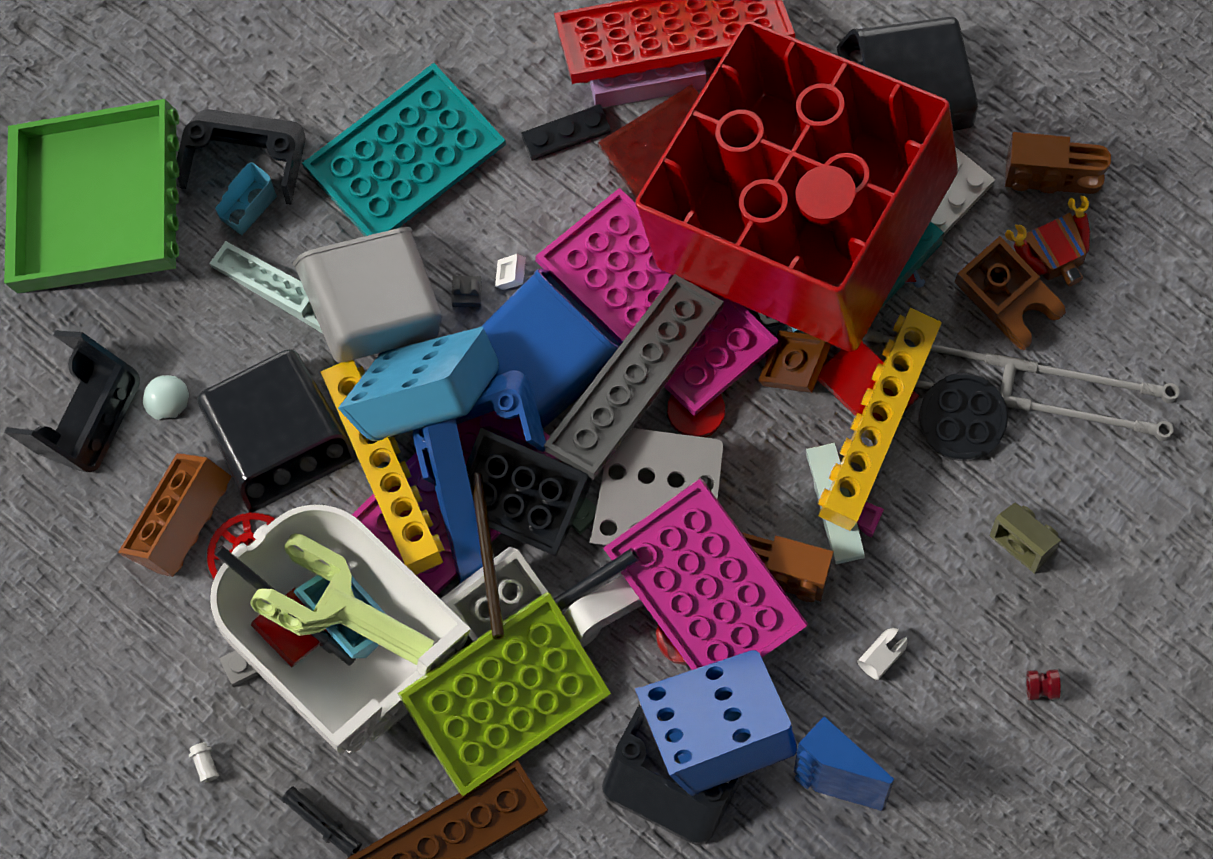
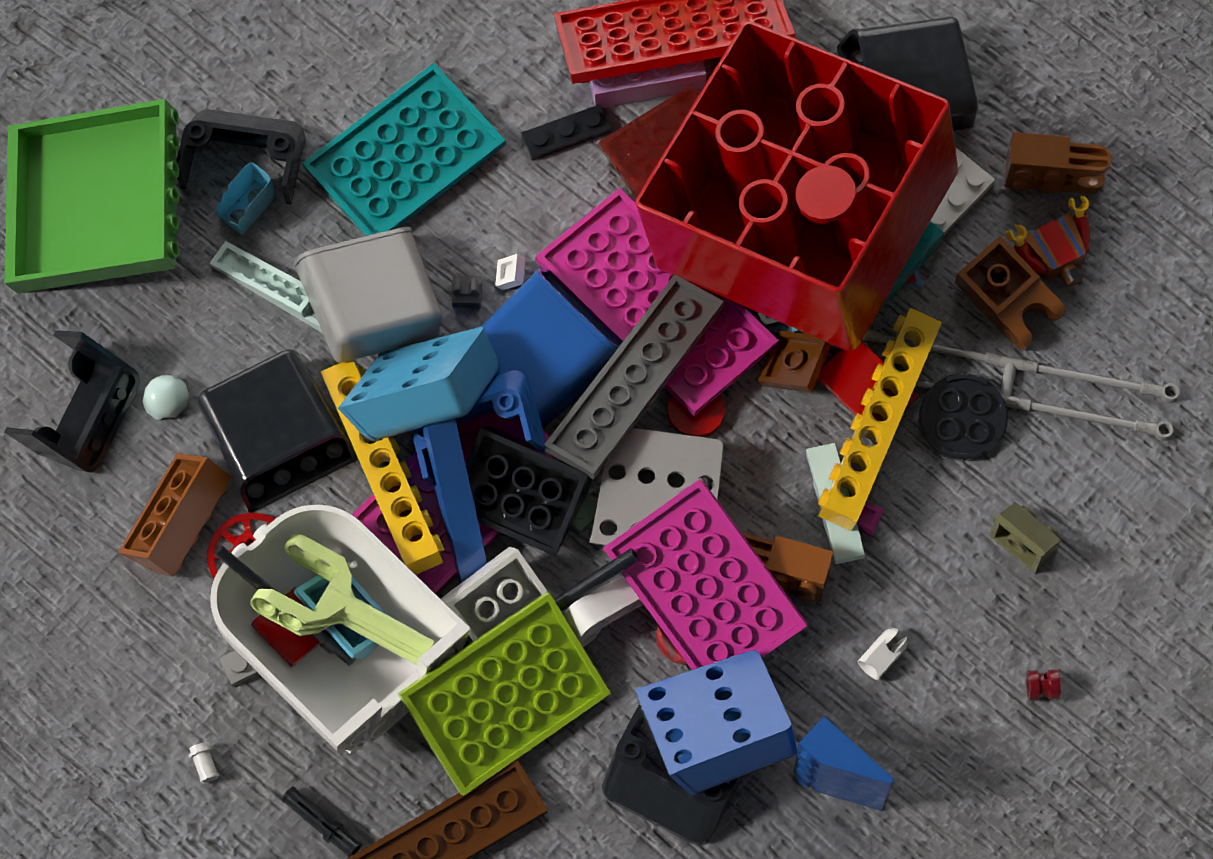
dark brown piece [470,473,505,640] -> none

